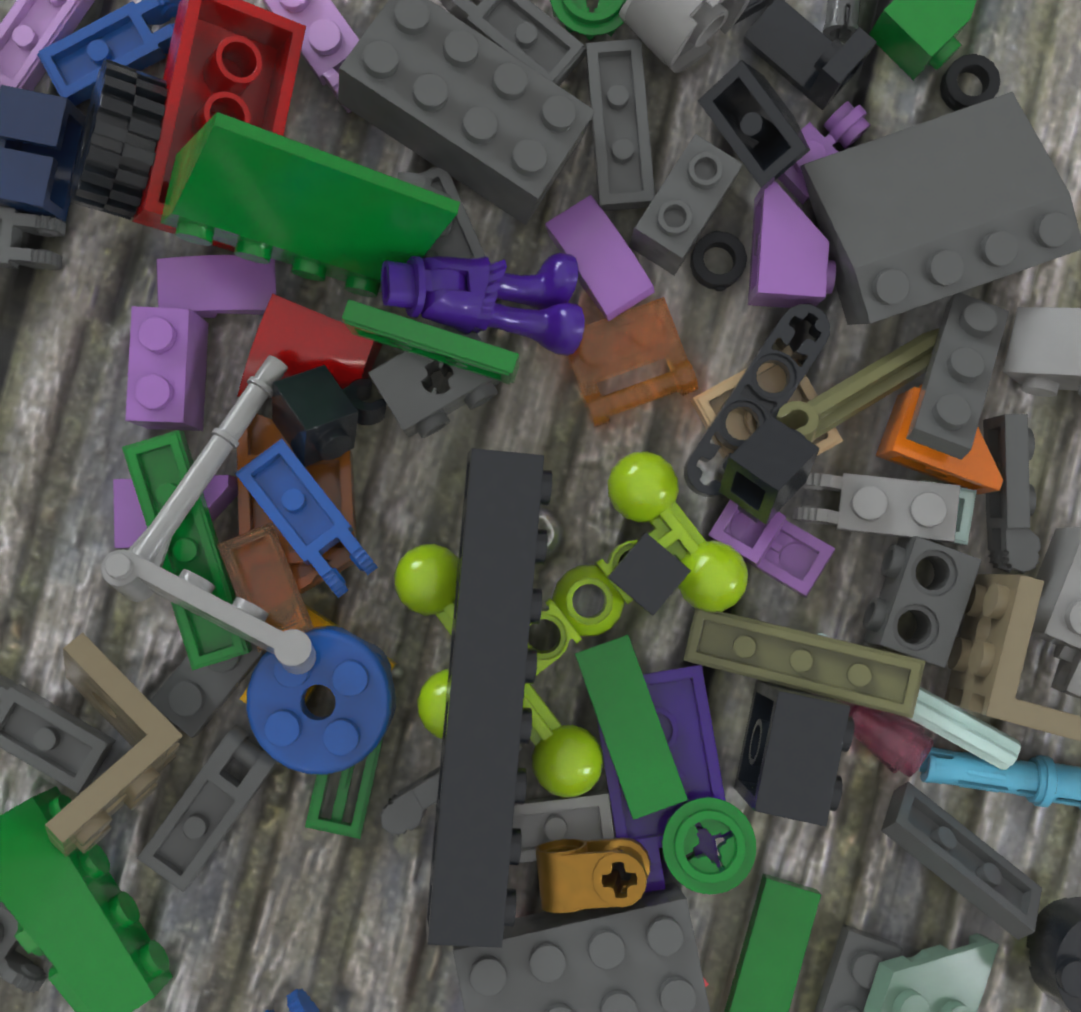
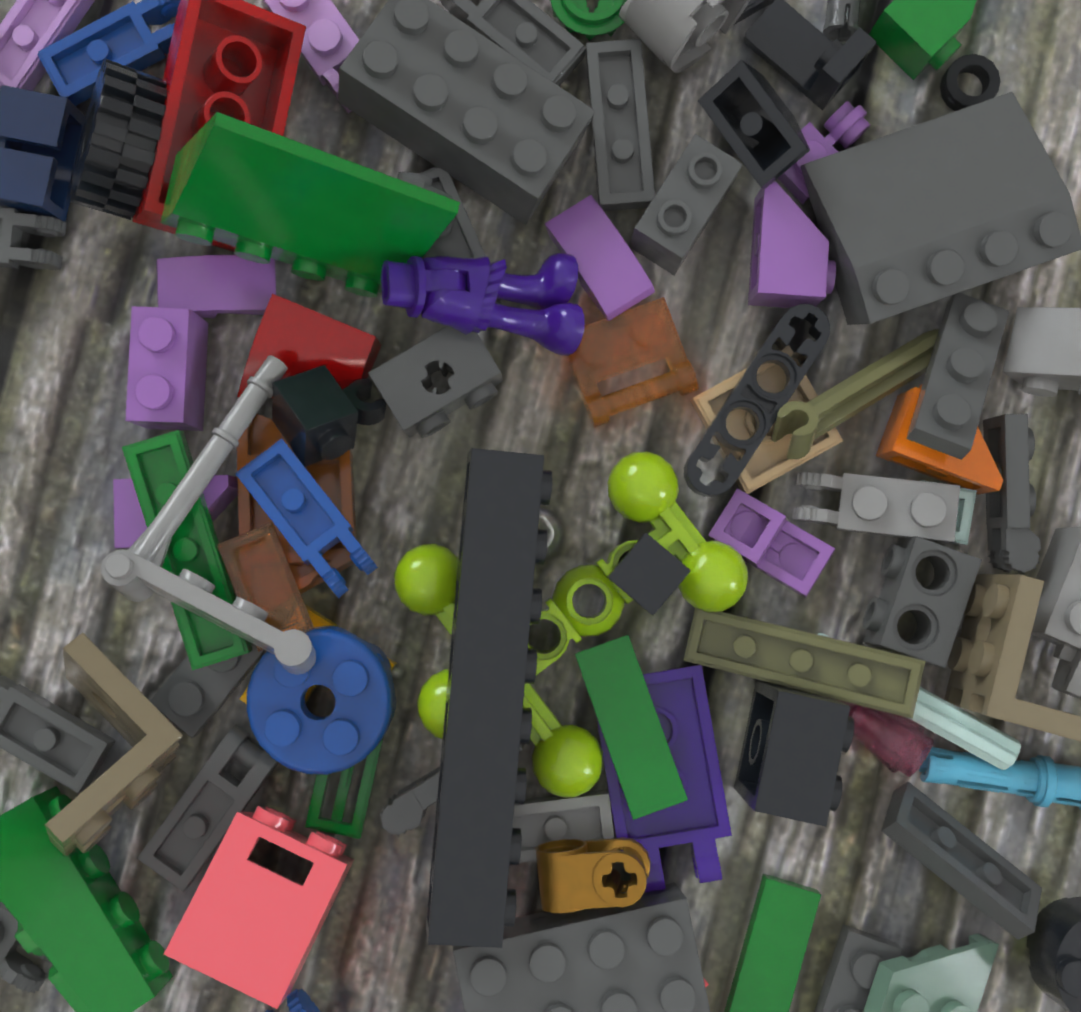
green tile [341,299,520,385] -> none
green gear [661,797,756,895] -> none
black piece [690,230,747,291] -> none
black brick [719,416,820,524] -> none
none -> coral container [164,806,354,1009]

